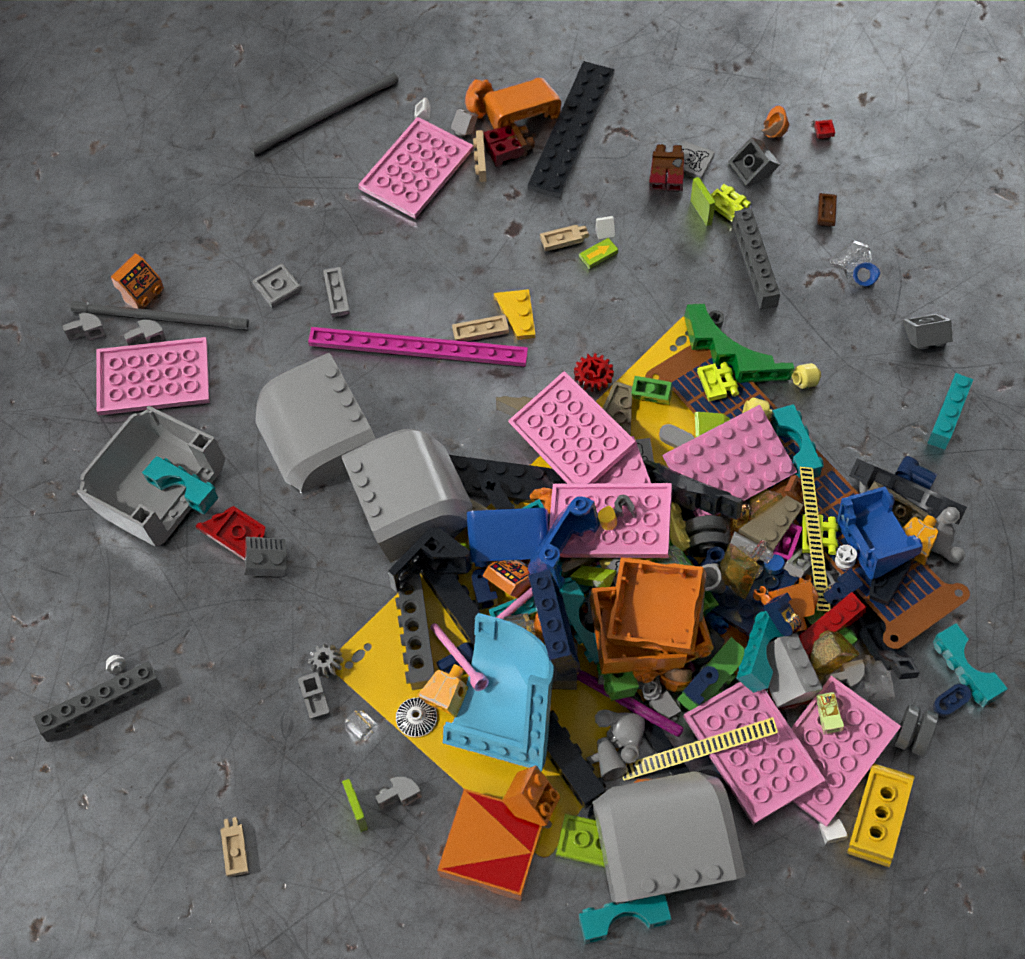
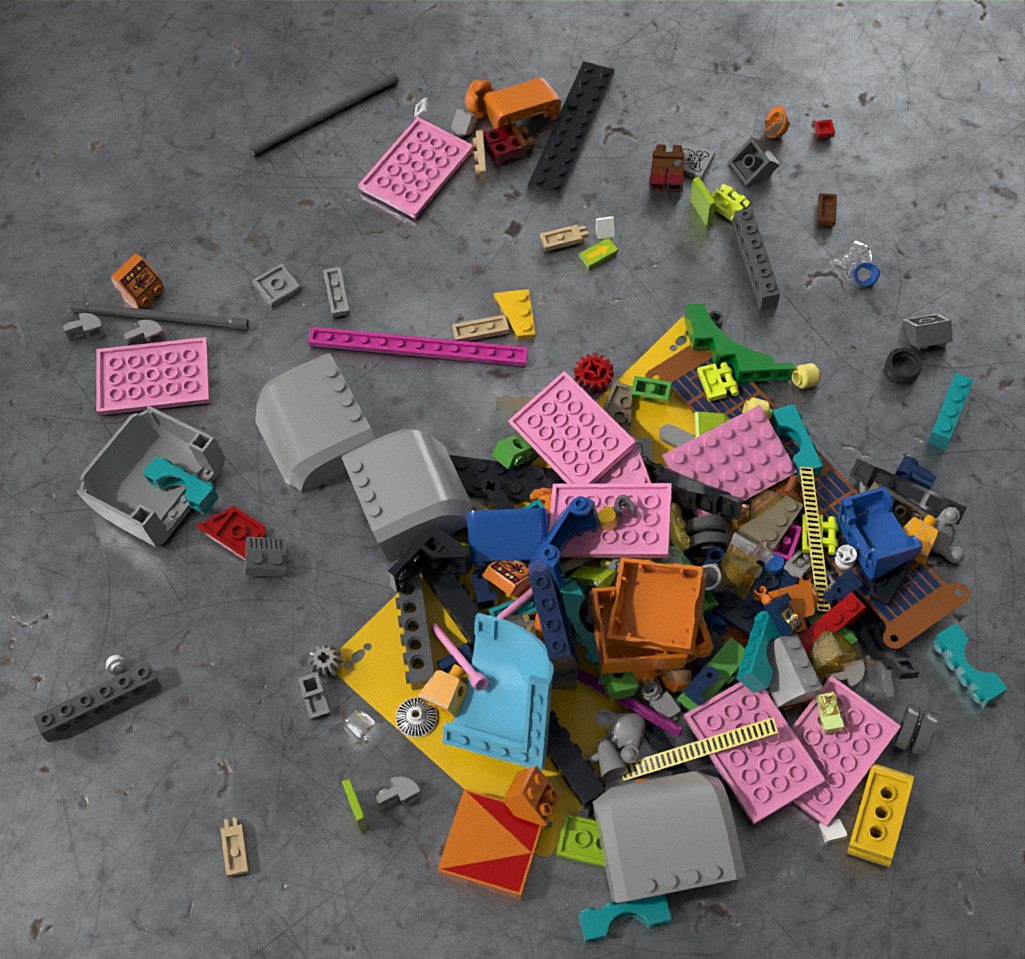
dark blue plate [933,684,971,717] -> none
none -> bright green brick [492,433,536,469]
none -> black tyre [884,348,922,385]

